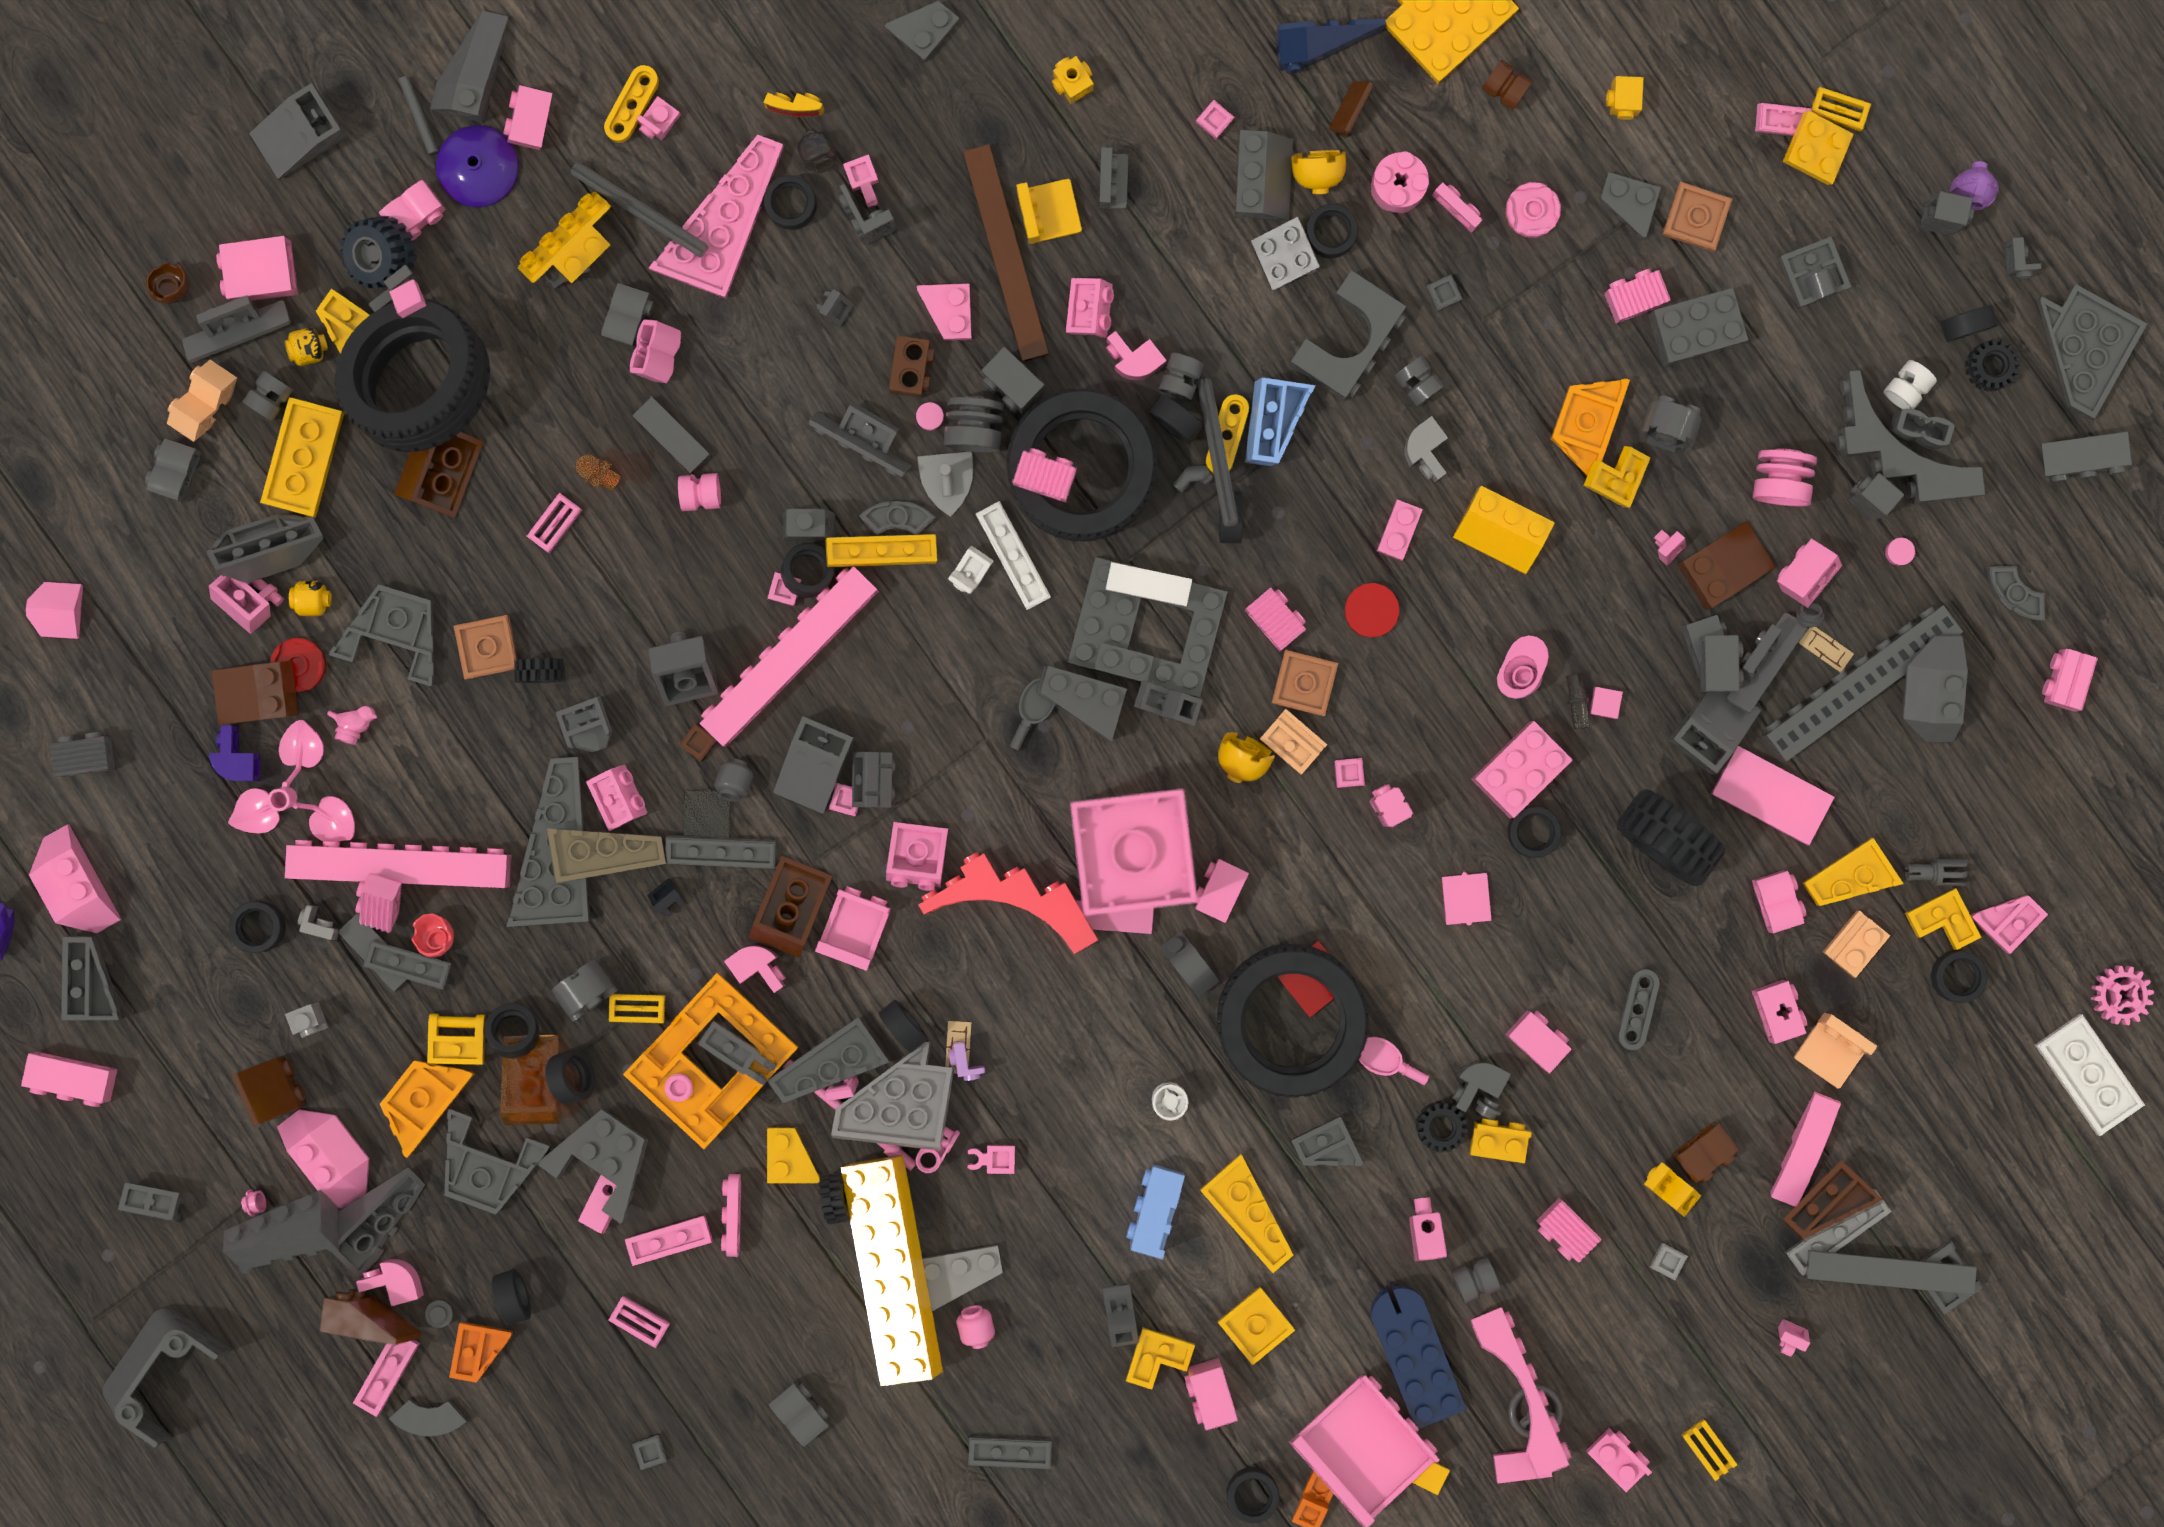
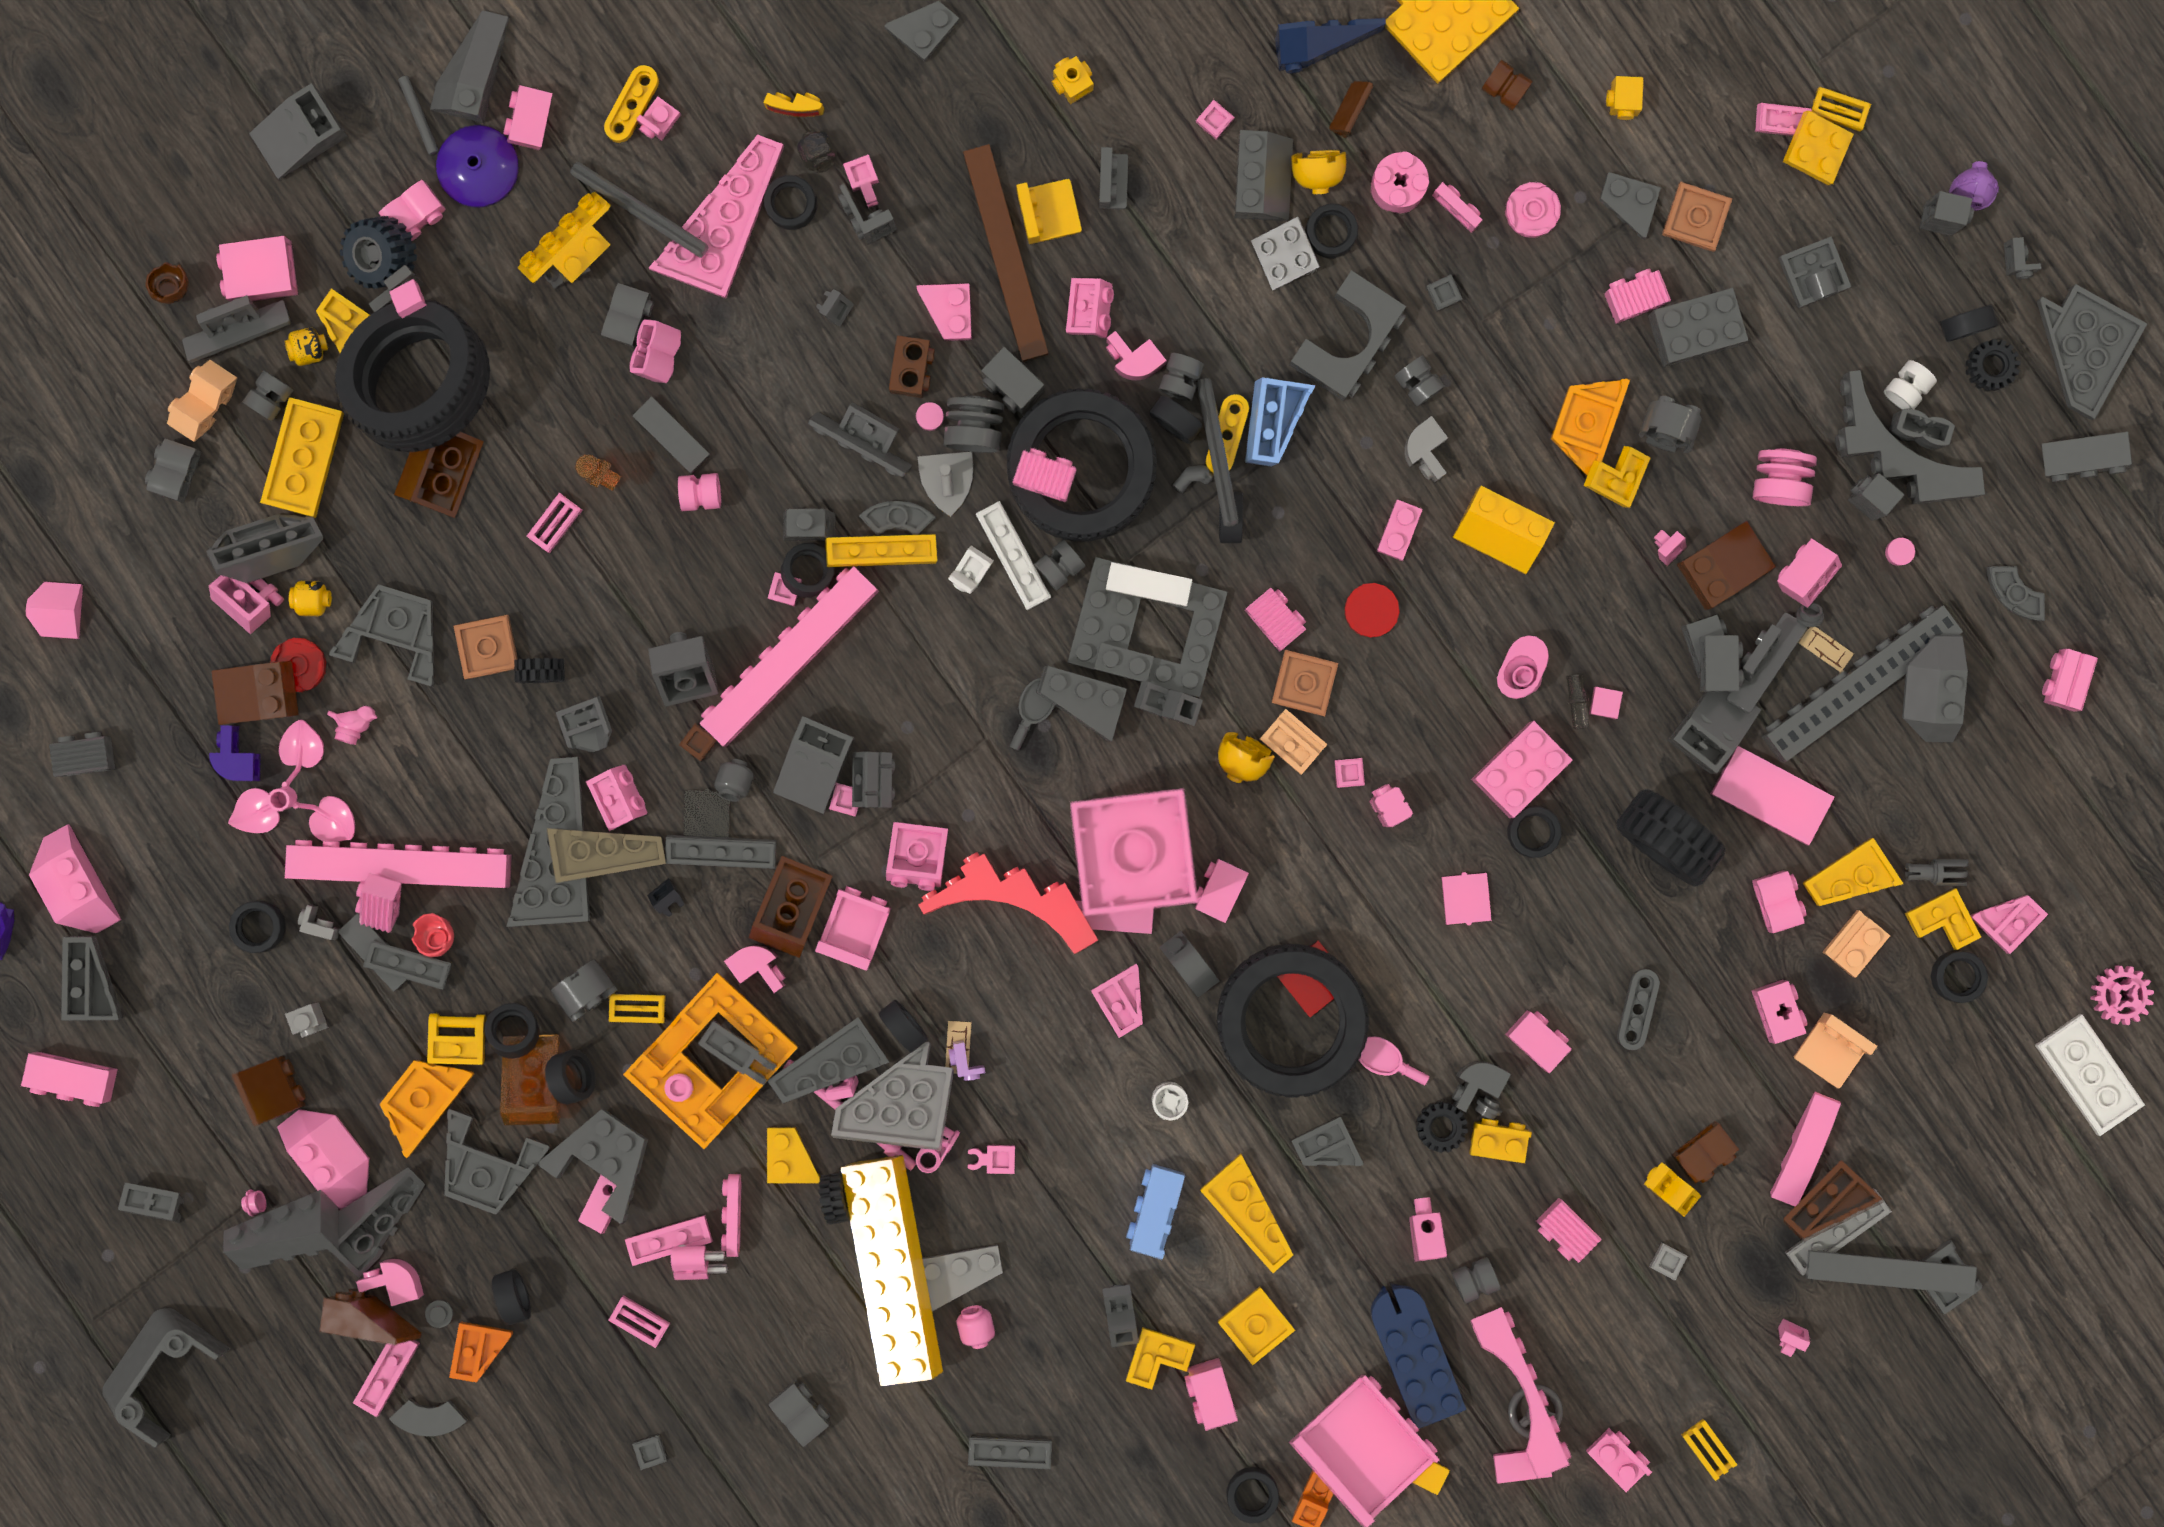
none -> bright pink piece [671,1245,728,1280]
none -> dark grey wheel [1034,539,1086,591]
none -> bright pink wing [1091,964,1143,1038]

